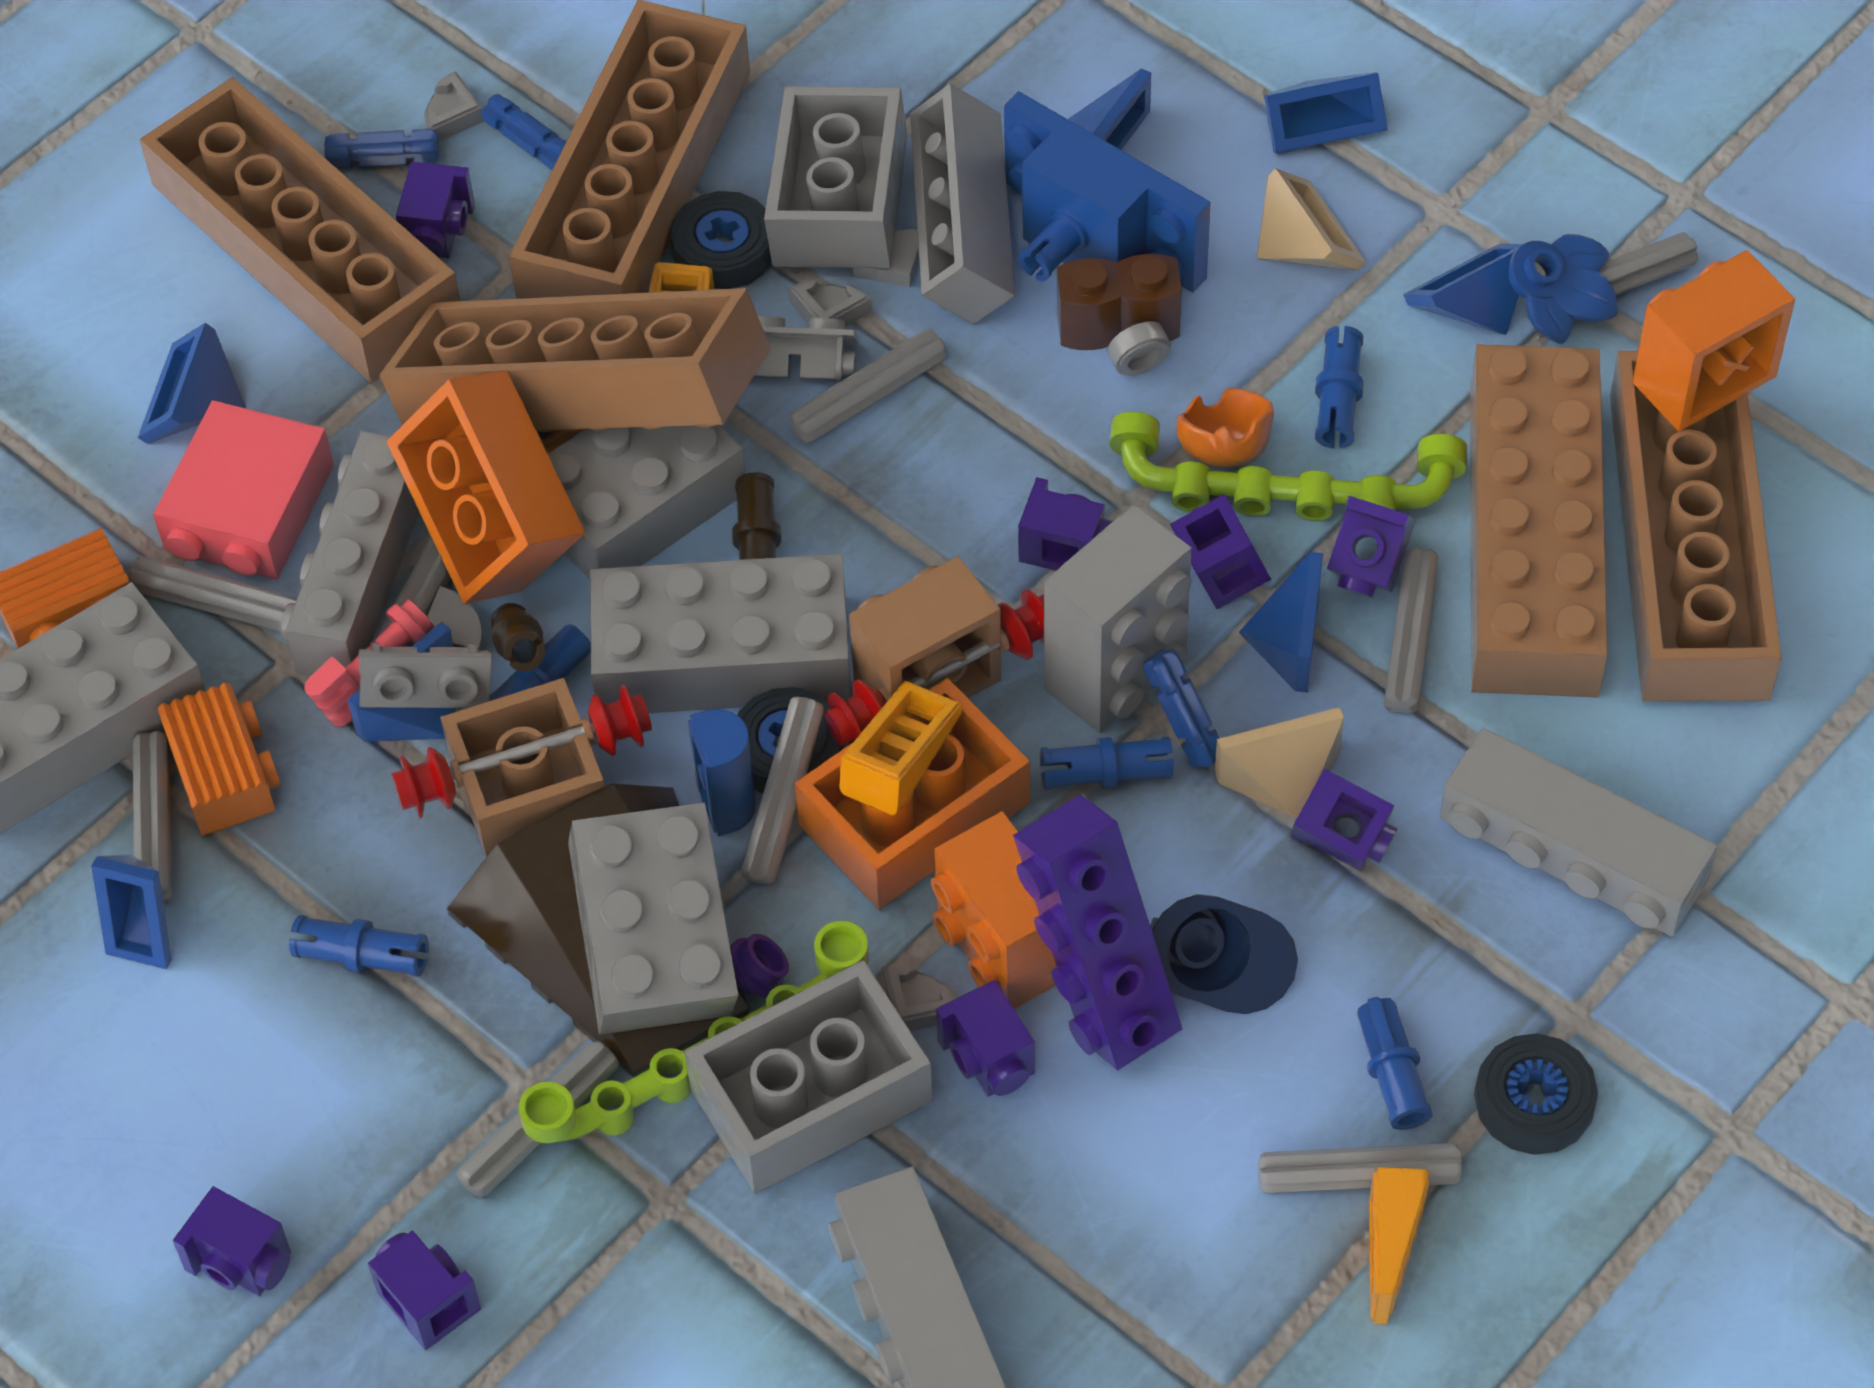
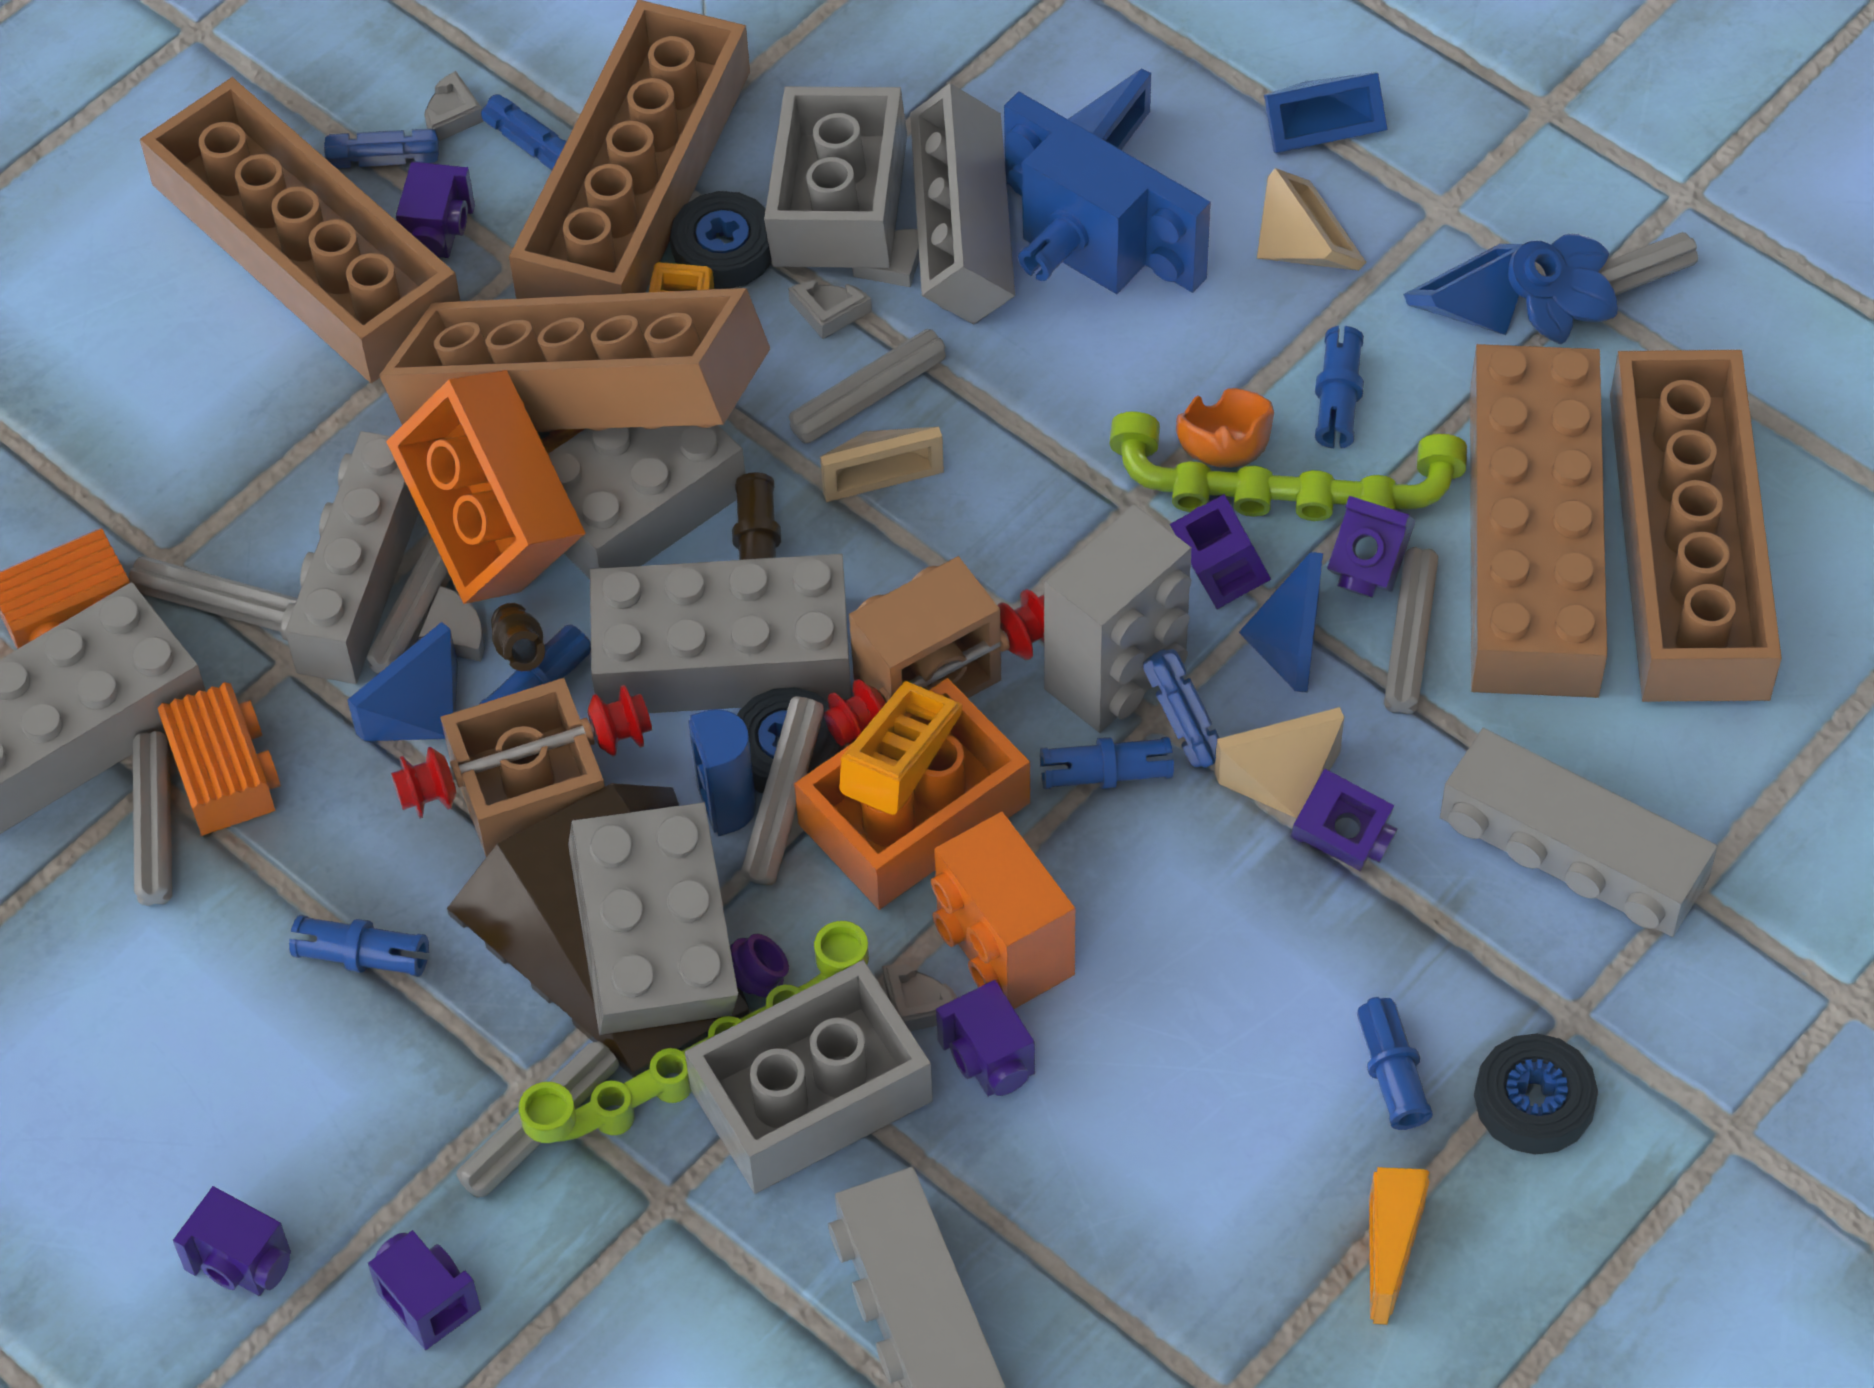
blue slope [91,855,172,969] -> none
blue slope [138,323,246,444] -> none
coral brick [153,400,334,580] -> none
coral hinge [304,599,435,727] -> none
light grey hinge [359,643,492,708] -> none
light grey hinge [753,316,859,381] -> none
dark purple brick [1013,794,1183,1071] -> none
dark purple brick [1018,477,1113,571] -> none
reddish brown brick [1057,254,1182,350] -> none
light grey tile [1107,321,1171,376] -> none
dark blue piece [1150,894,1298,1014] -> none
light grey axle [1258,1143,1462,1193] -> none
orange brick [1632,250,1795,432] -> none
none -> tan slope [820,427,944,502]

